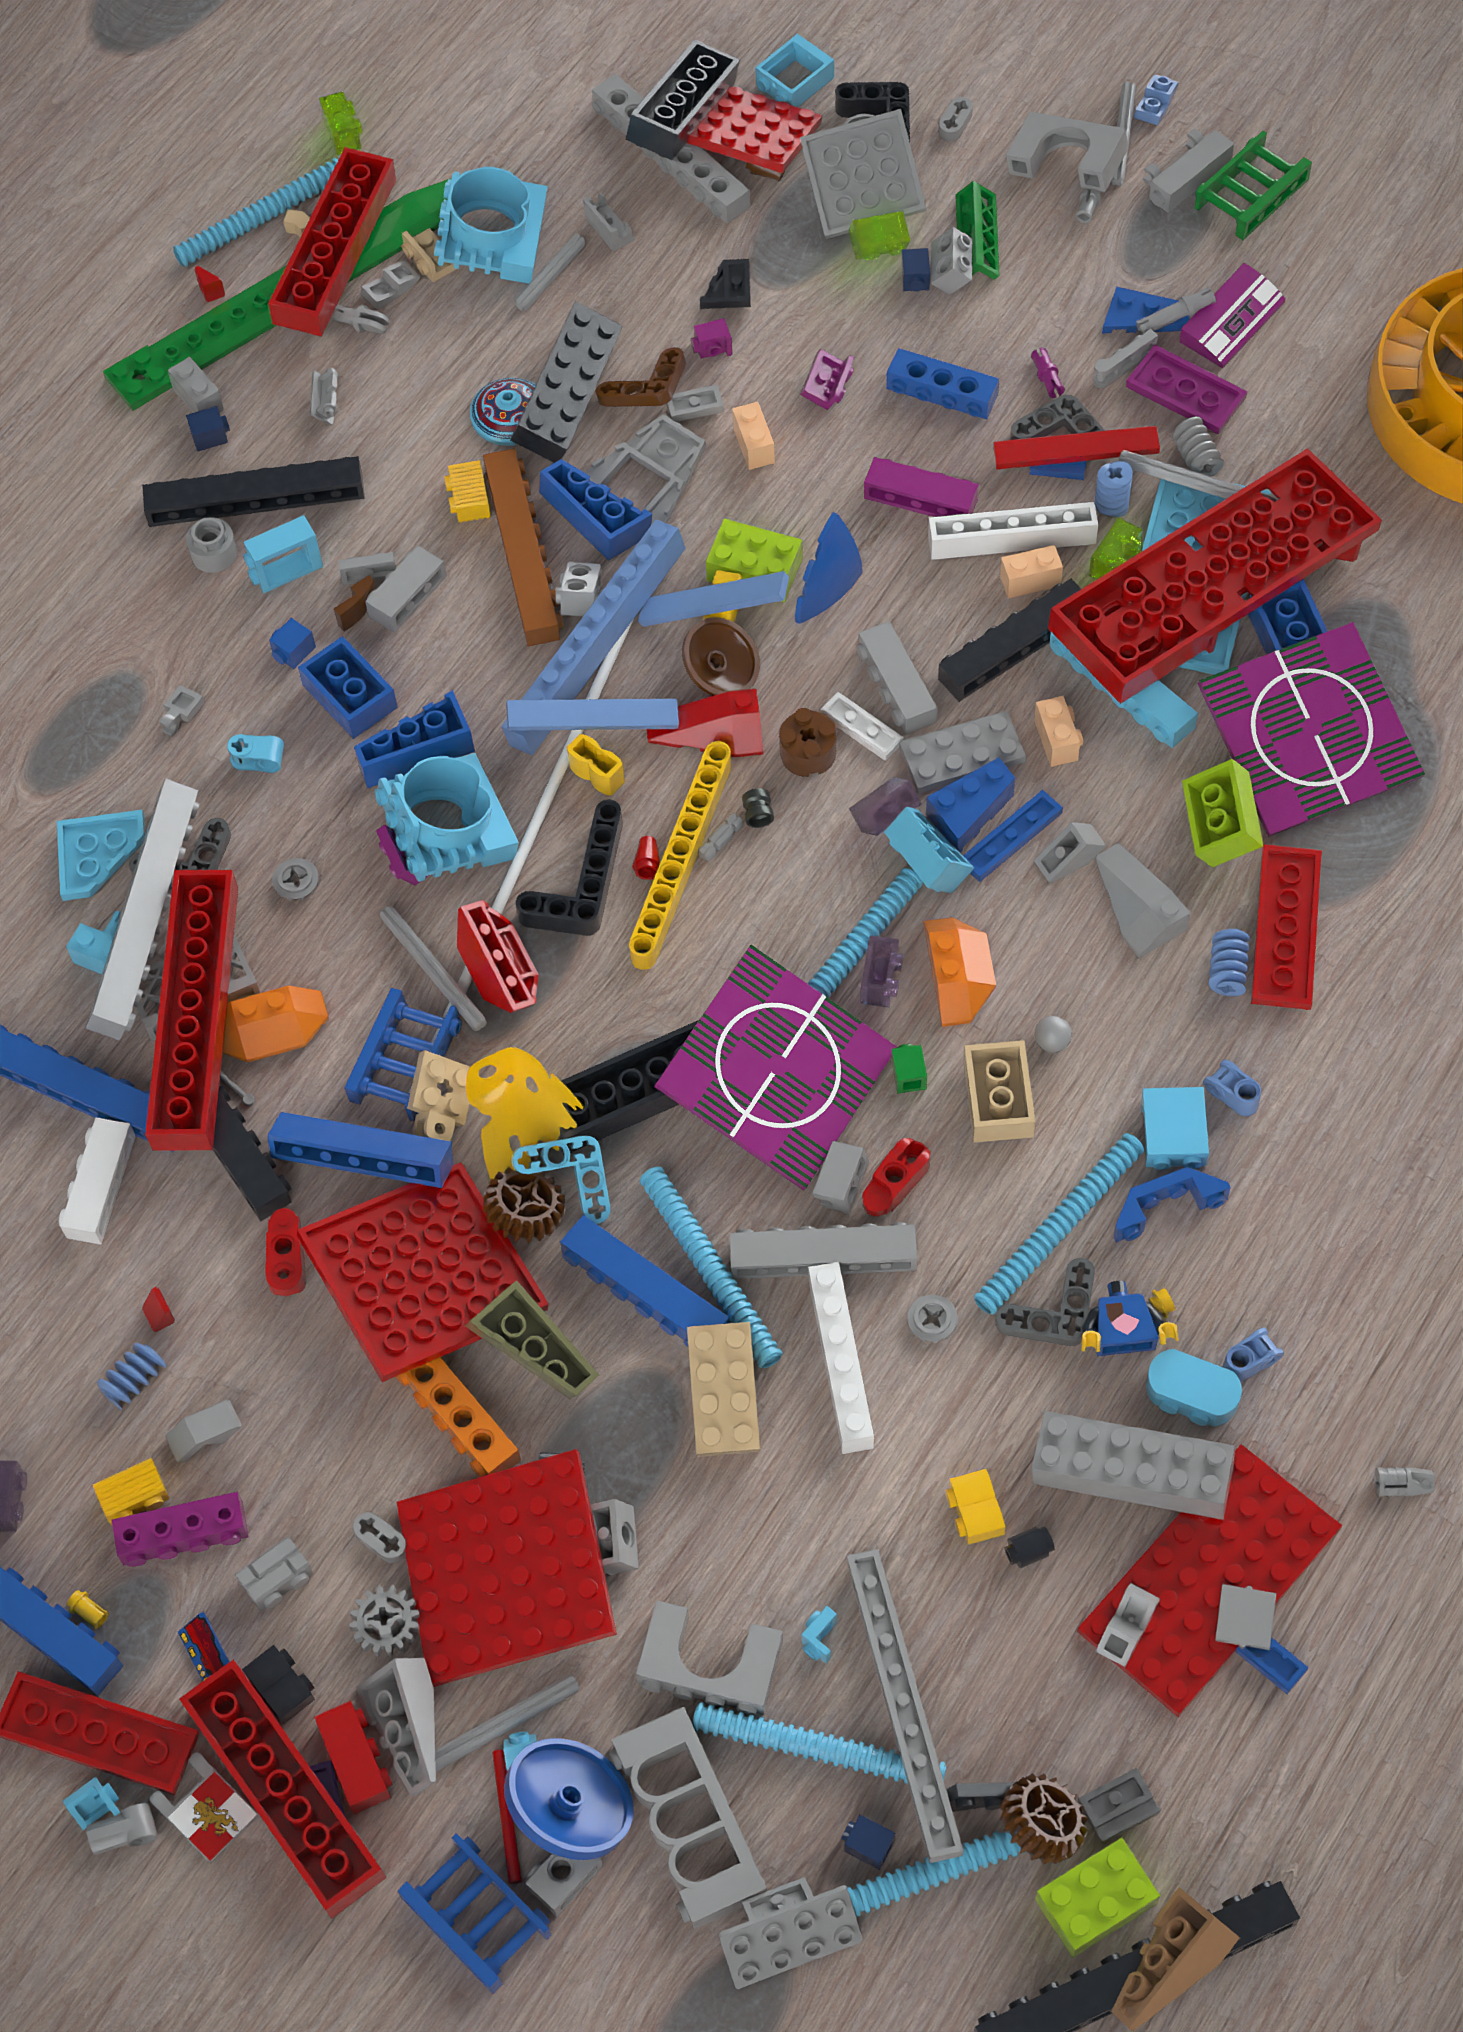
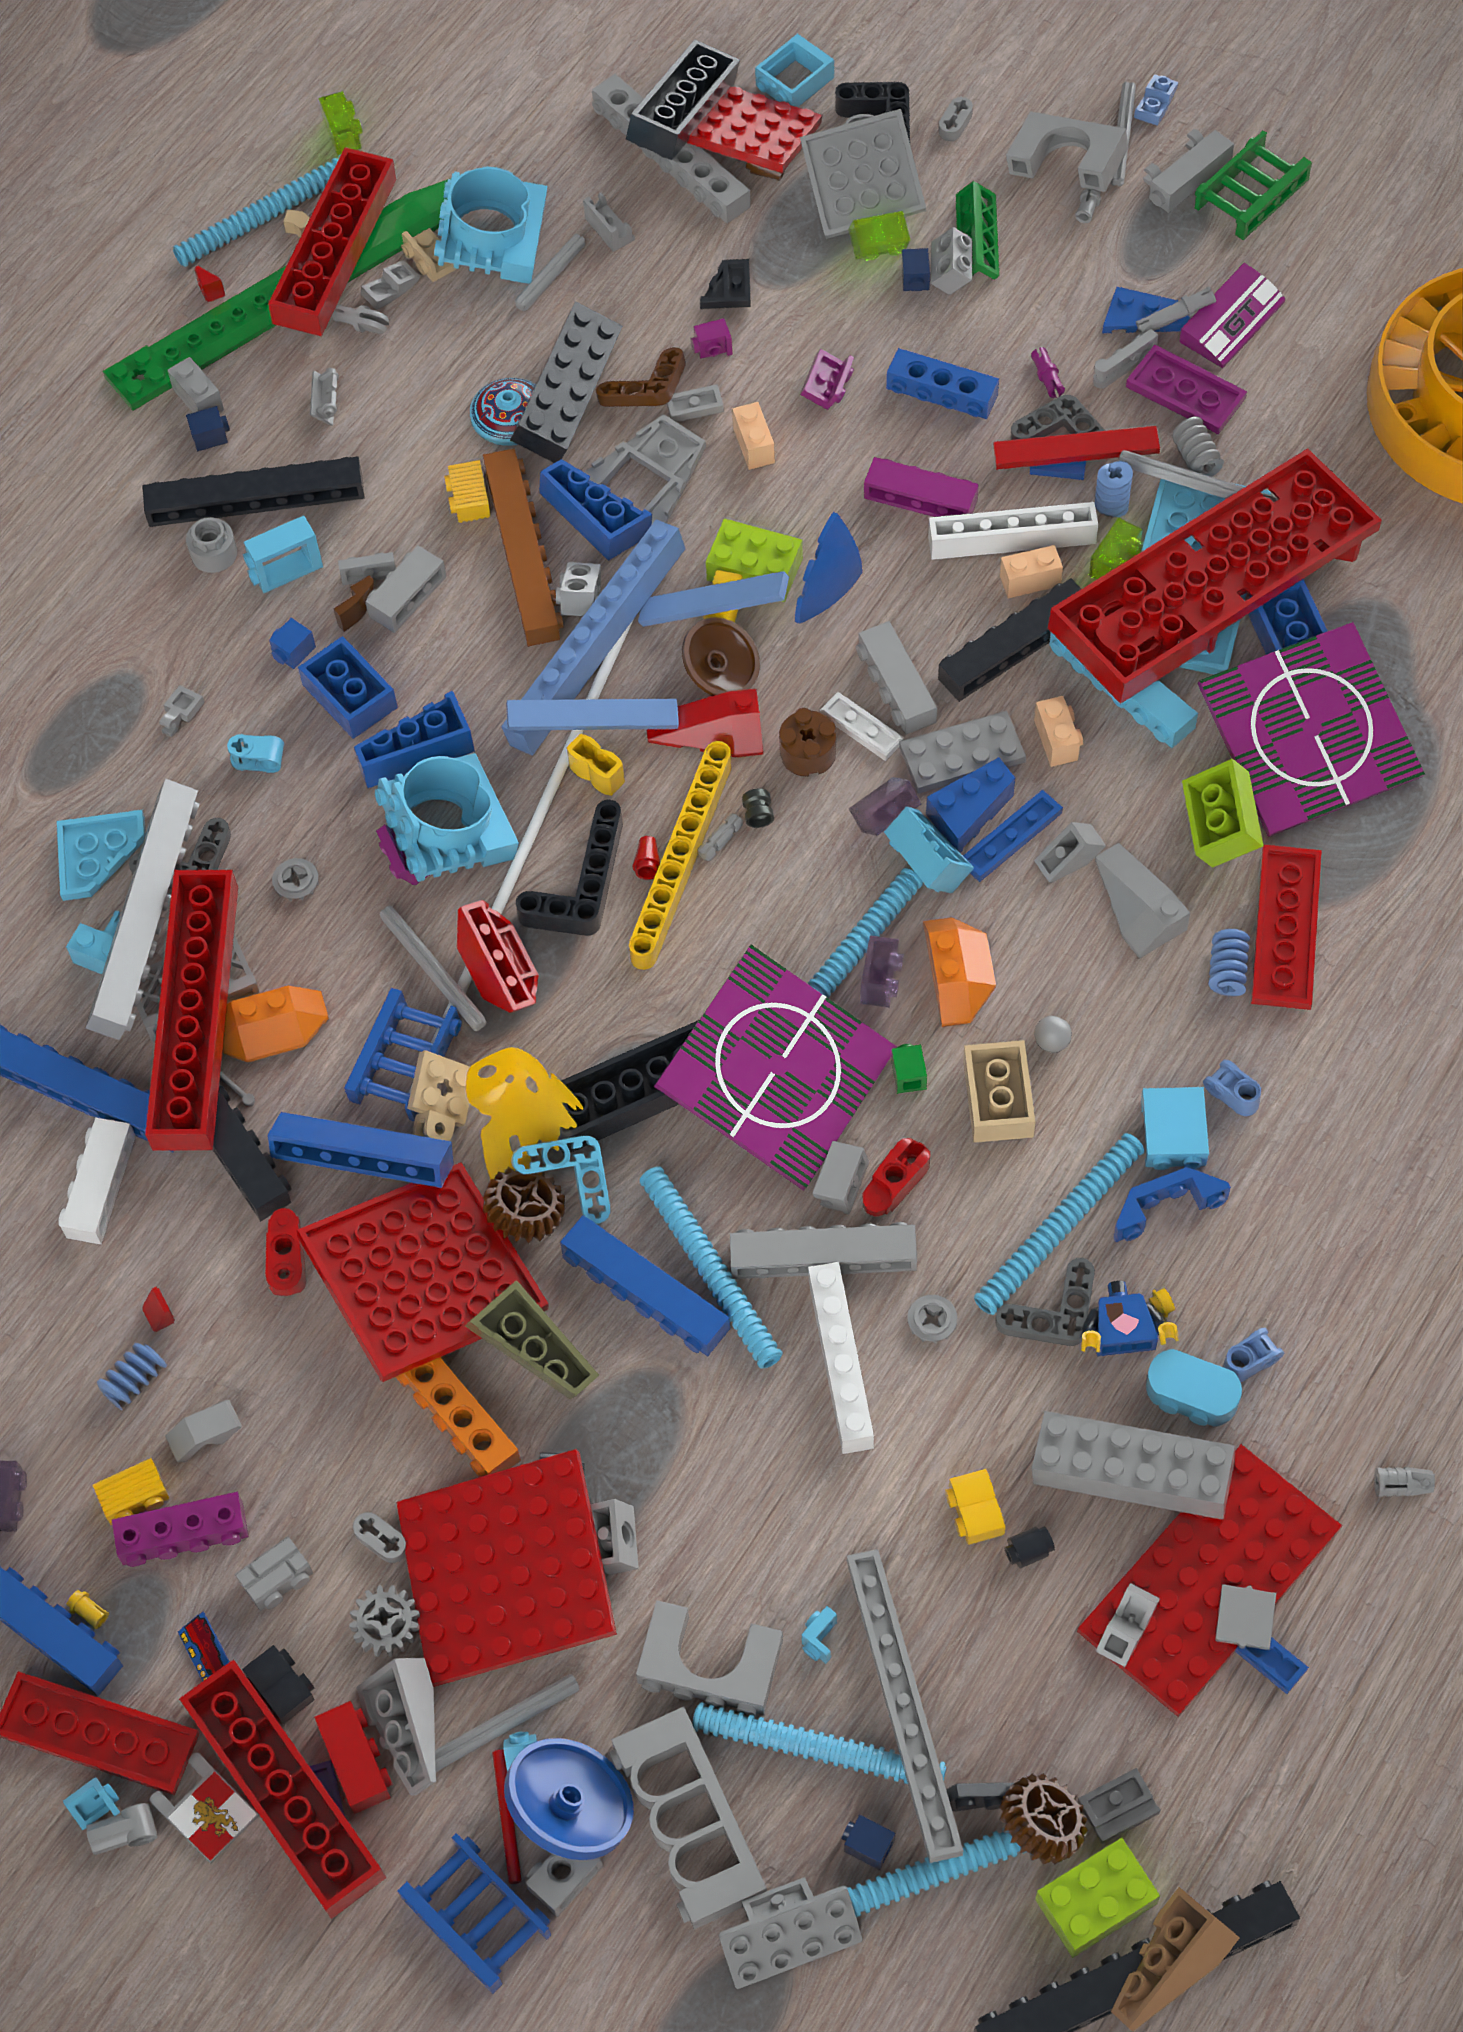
tan piece [687,1322,760,1457] -> none

